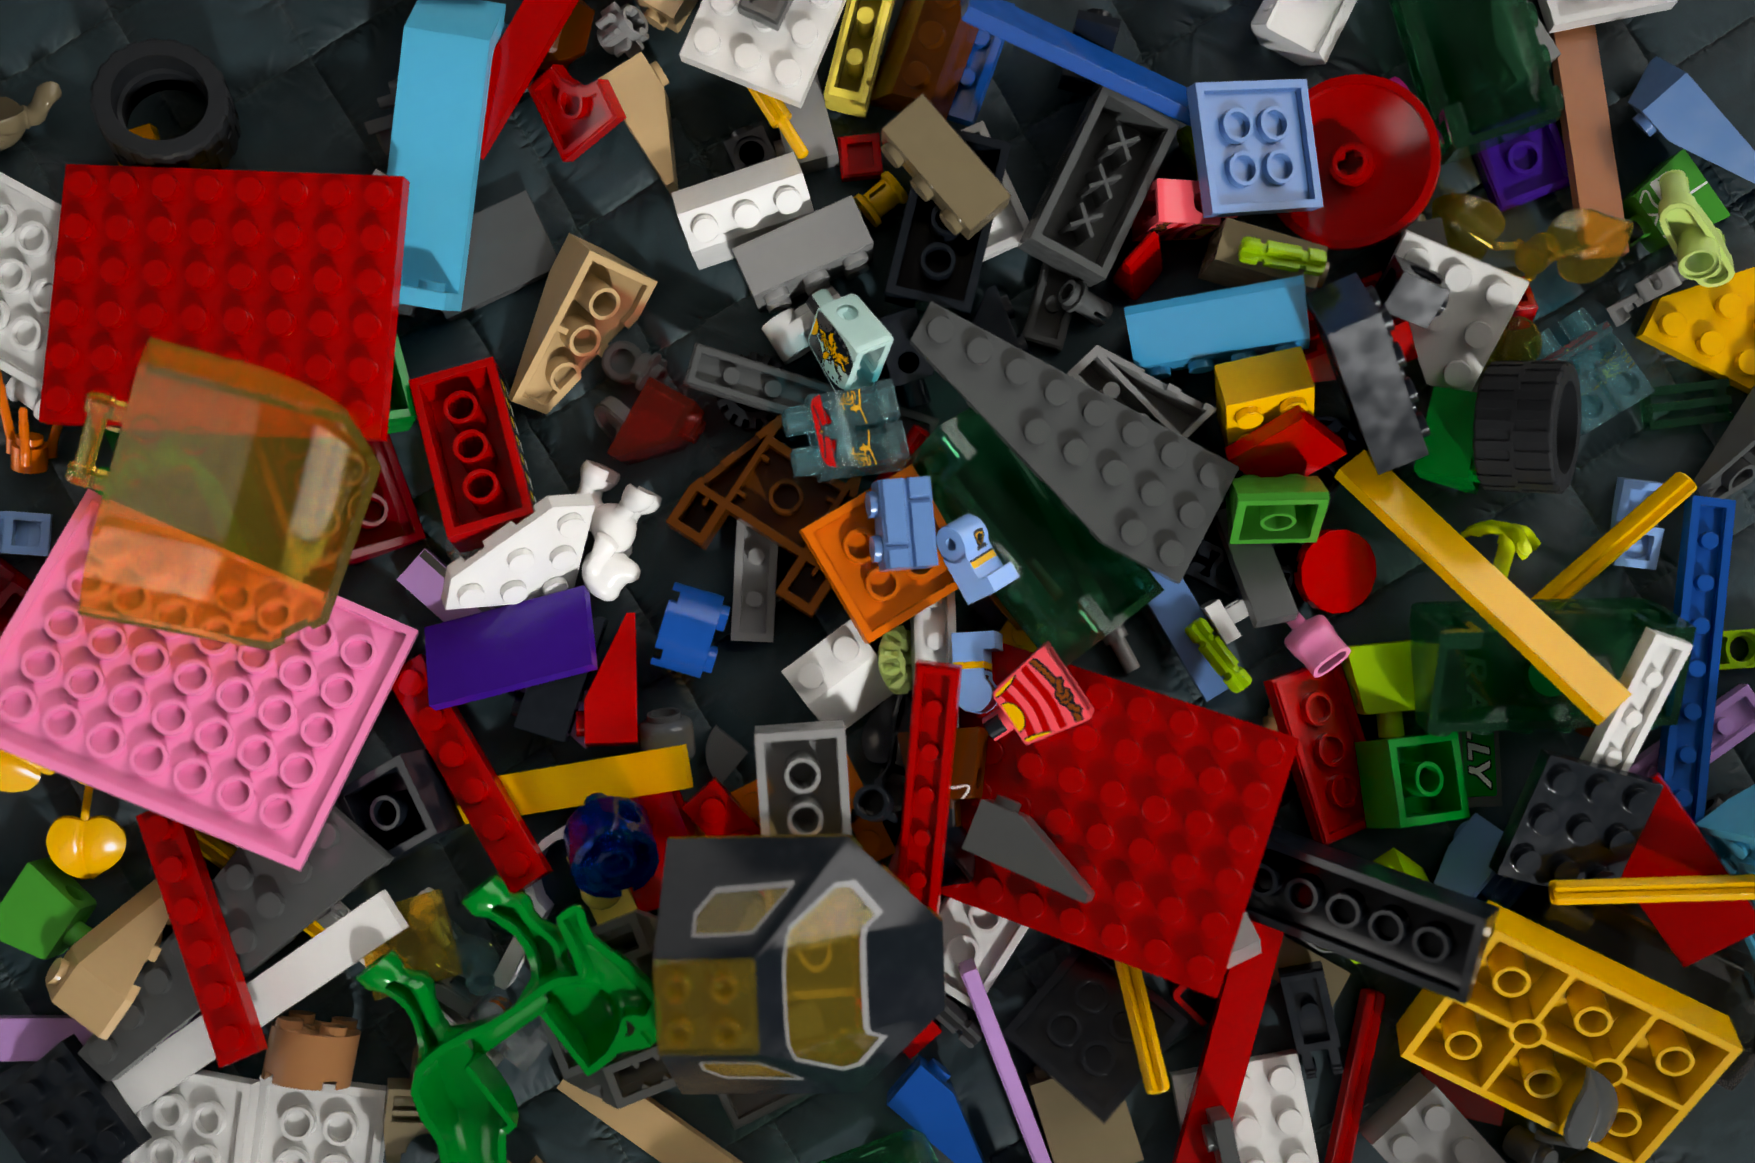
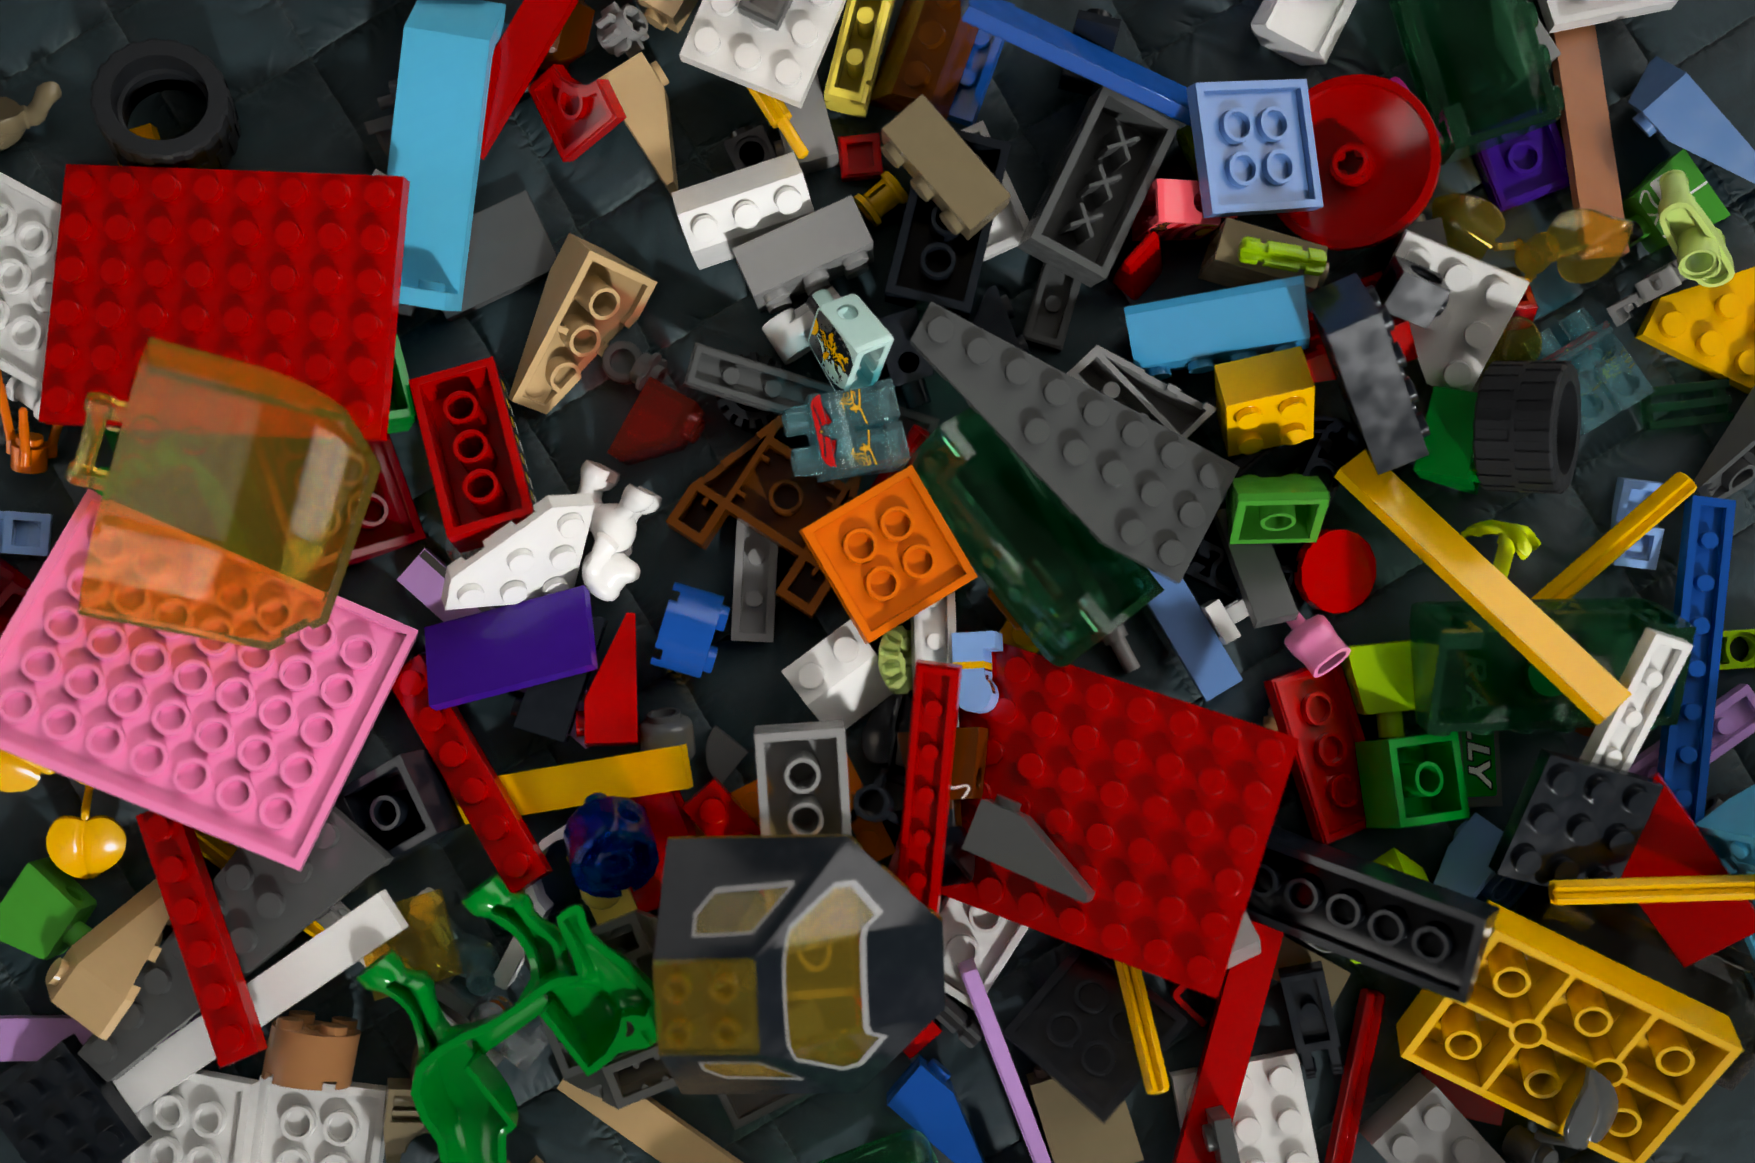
dark grey tile [594,396,637,447] -> none
medium blue brick [865,476,939,572] -> none
light blue leg [936,514,1020,605] -> none
torso [982,640,1095,745] -> none
dark grey pin [1058,280,1113,327] -> none
lime axle [1185,617,1252,694] -> none
red tile [1224,405,1347,477] -> none

